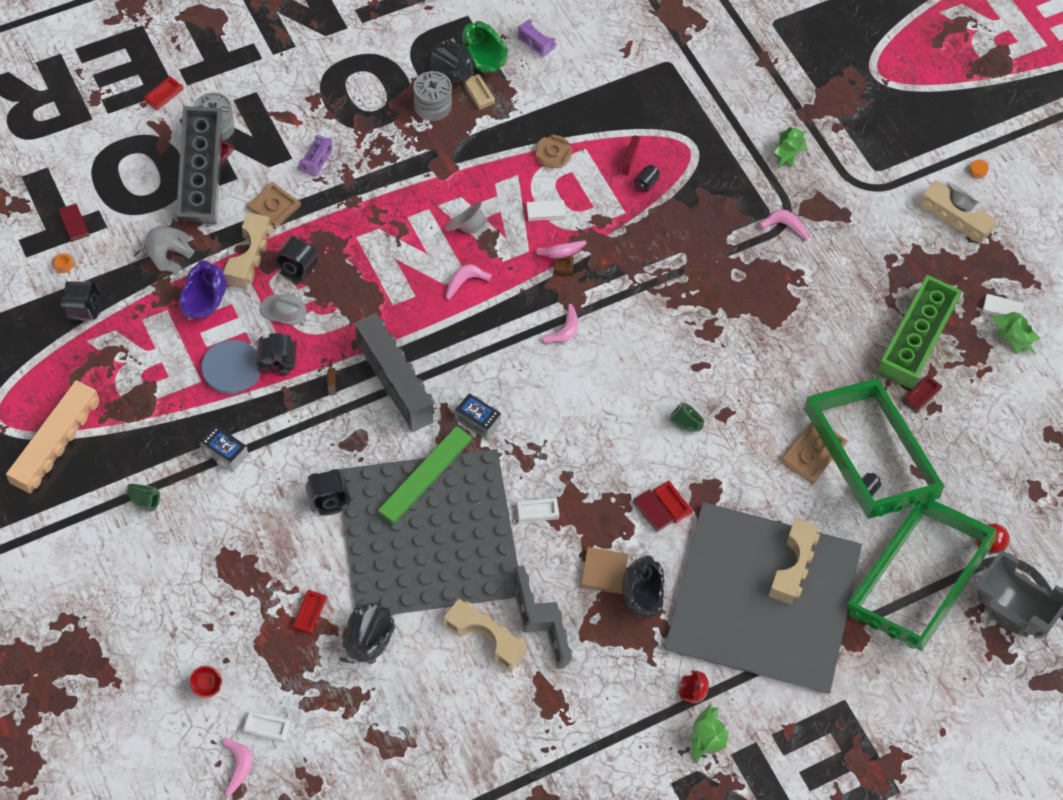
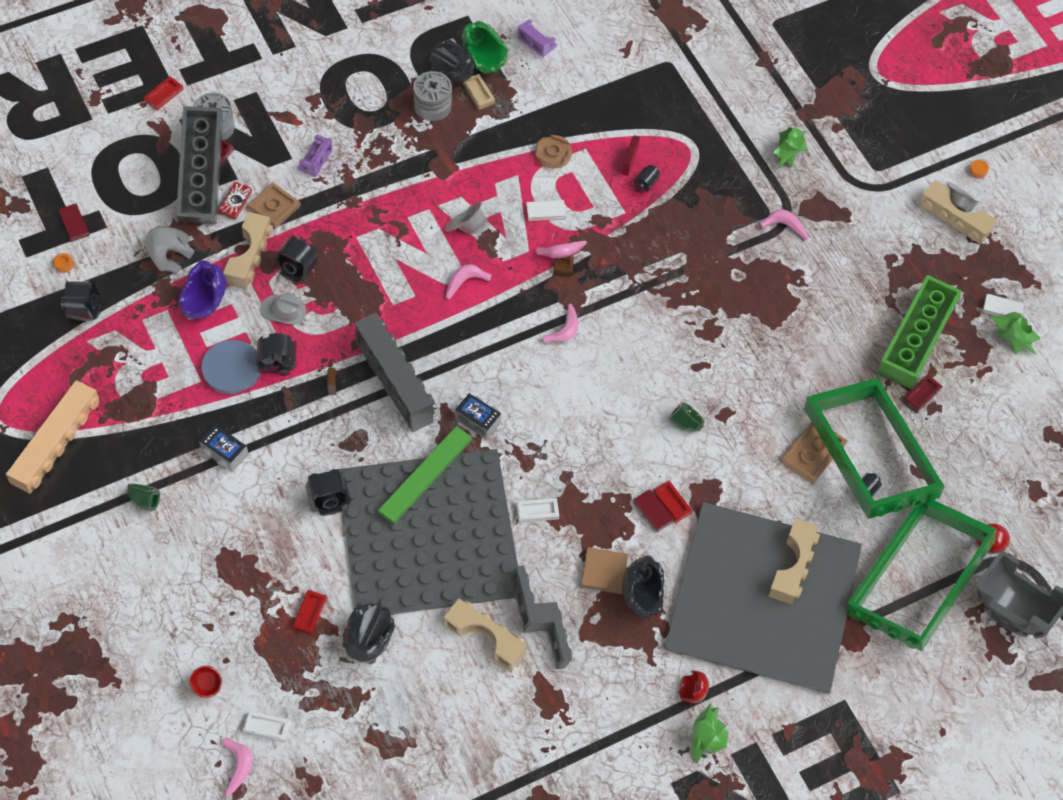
none -> tile [218,182,252,220]

